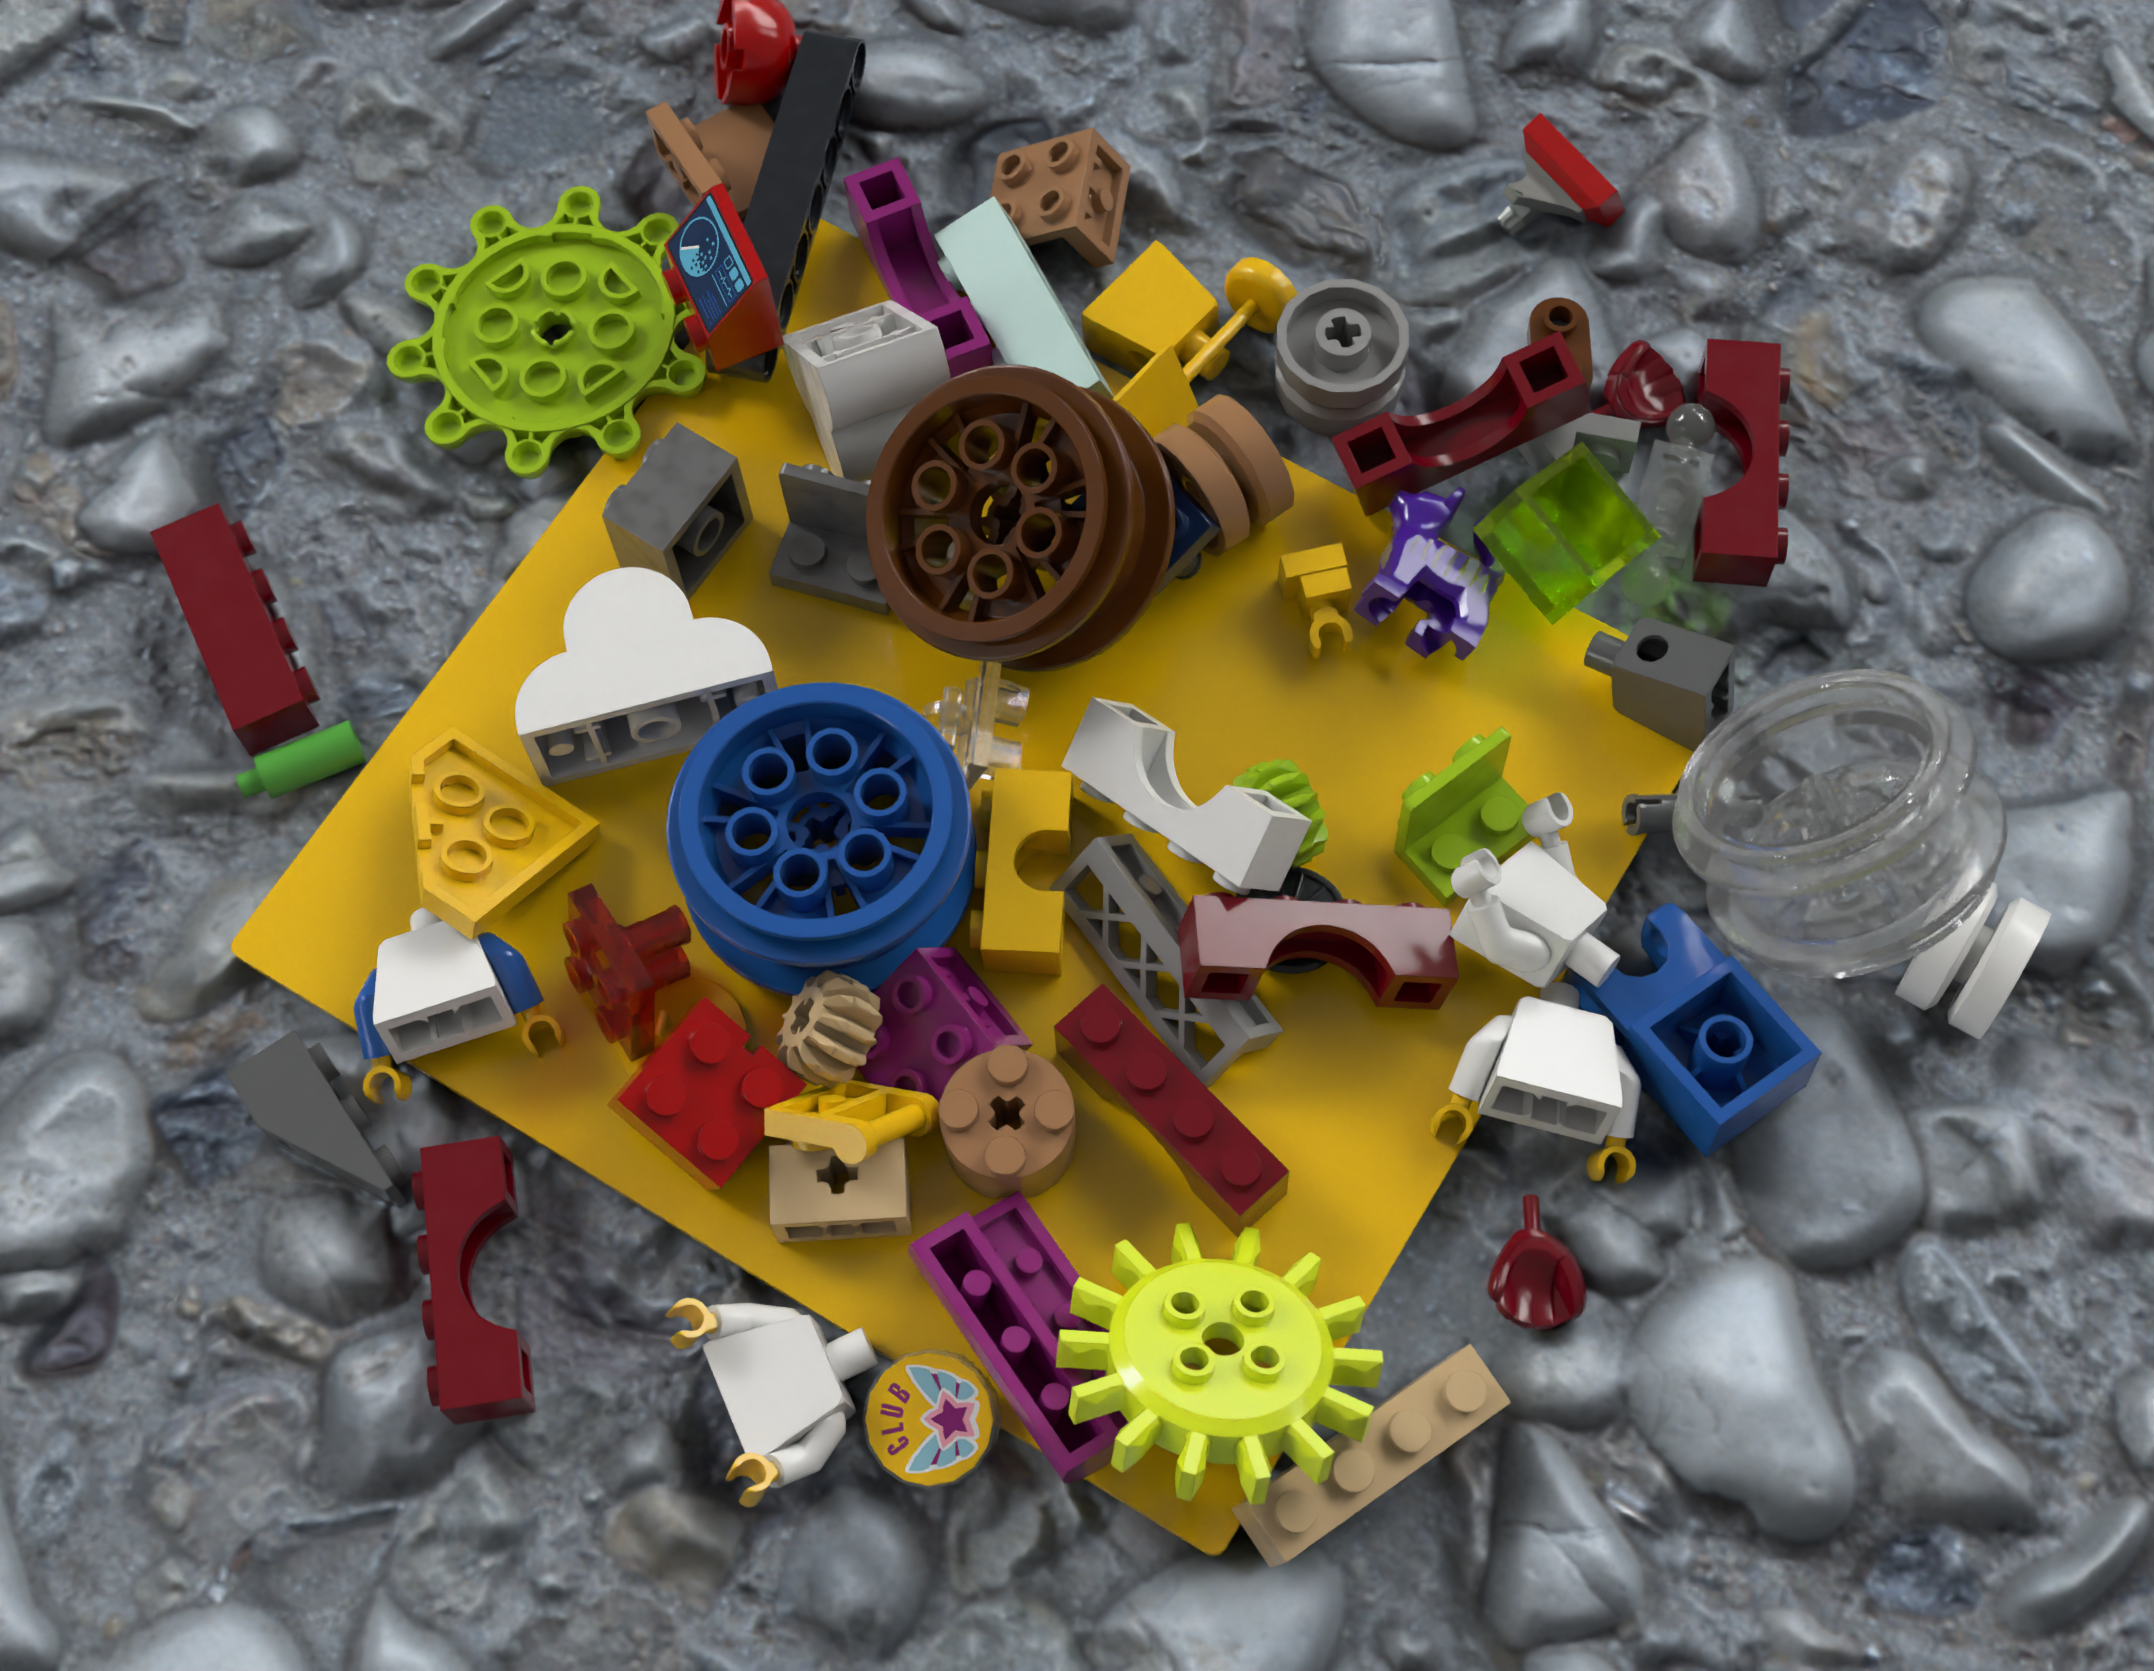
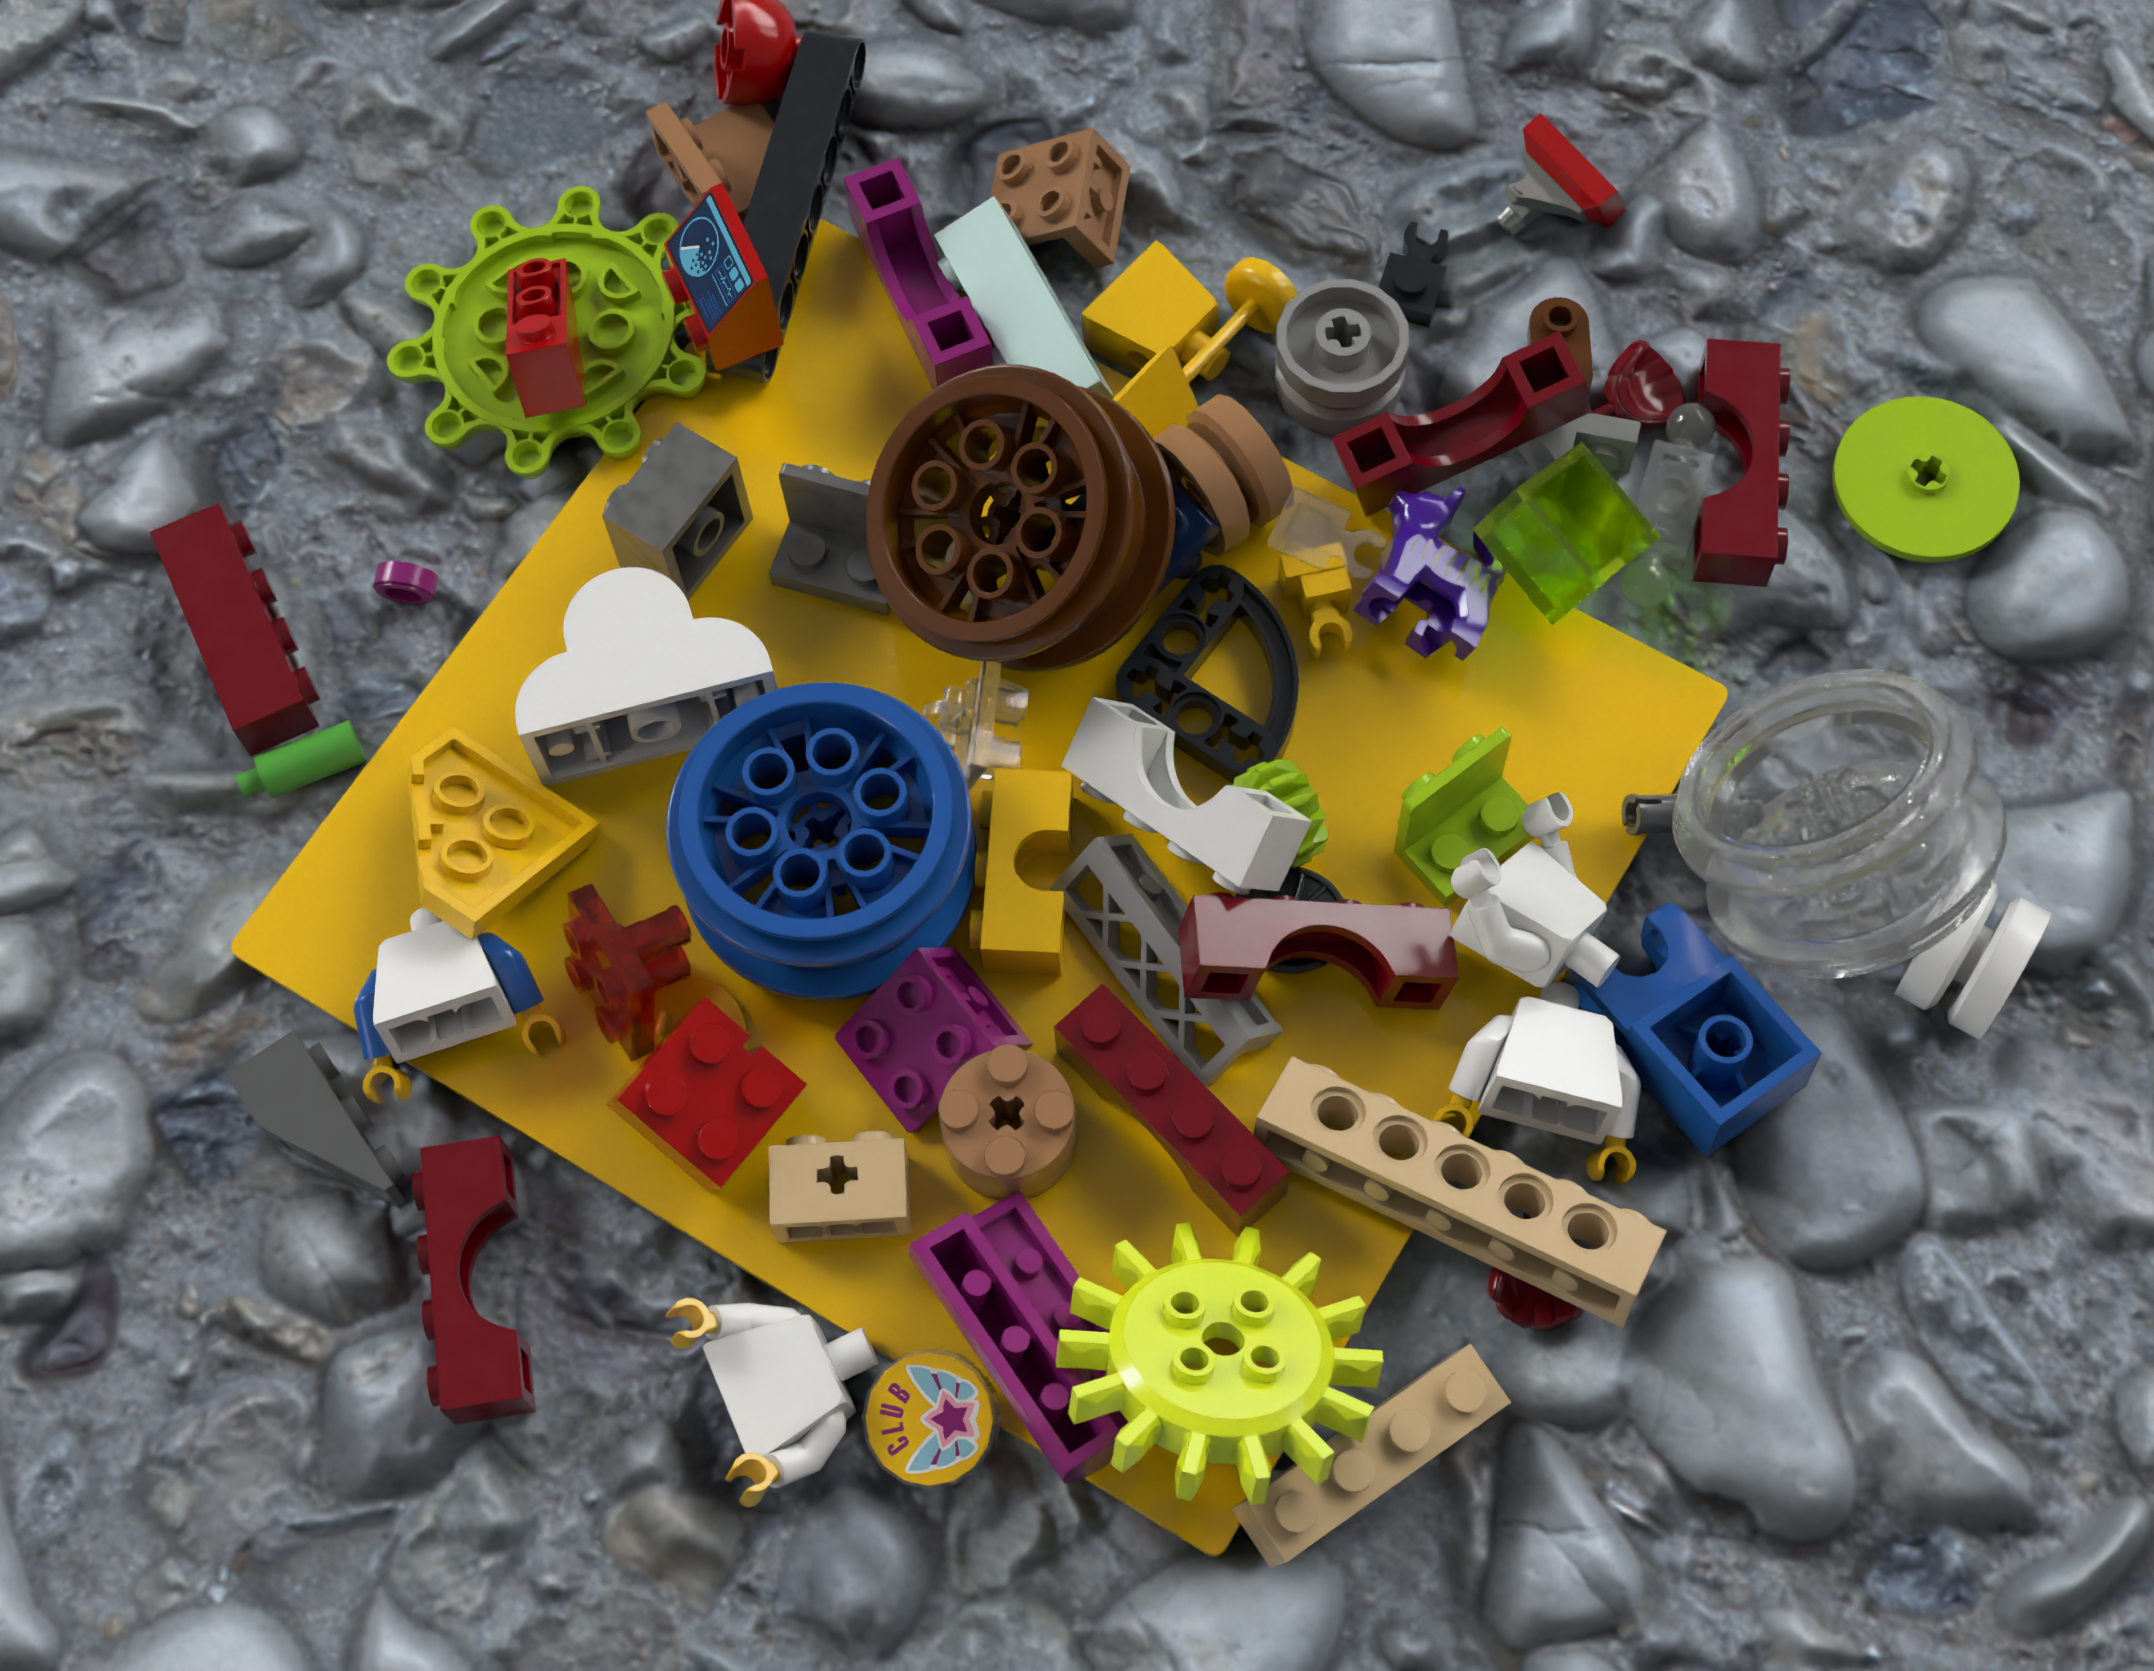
yellow plate [764,1080,940,1165] -> none
tan gear [776,970,883,1089] -> none
white brick [782,299,951,482] -> none
dark grey torso [1584,617,1735,757] -> none
none -> magenta tile [373,561,438,605]
none -> red slope [506,258,585,418]
none -> black beam [1116,565,1299,783]
none -> tan brick [1253,1056,1667,1328]
none -> clear plate [1267,486,1387,580]
none -> black plate [1379,222,1449,328]
none -> lime piece [1832,396,2020,563]

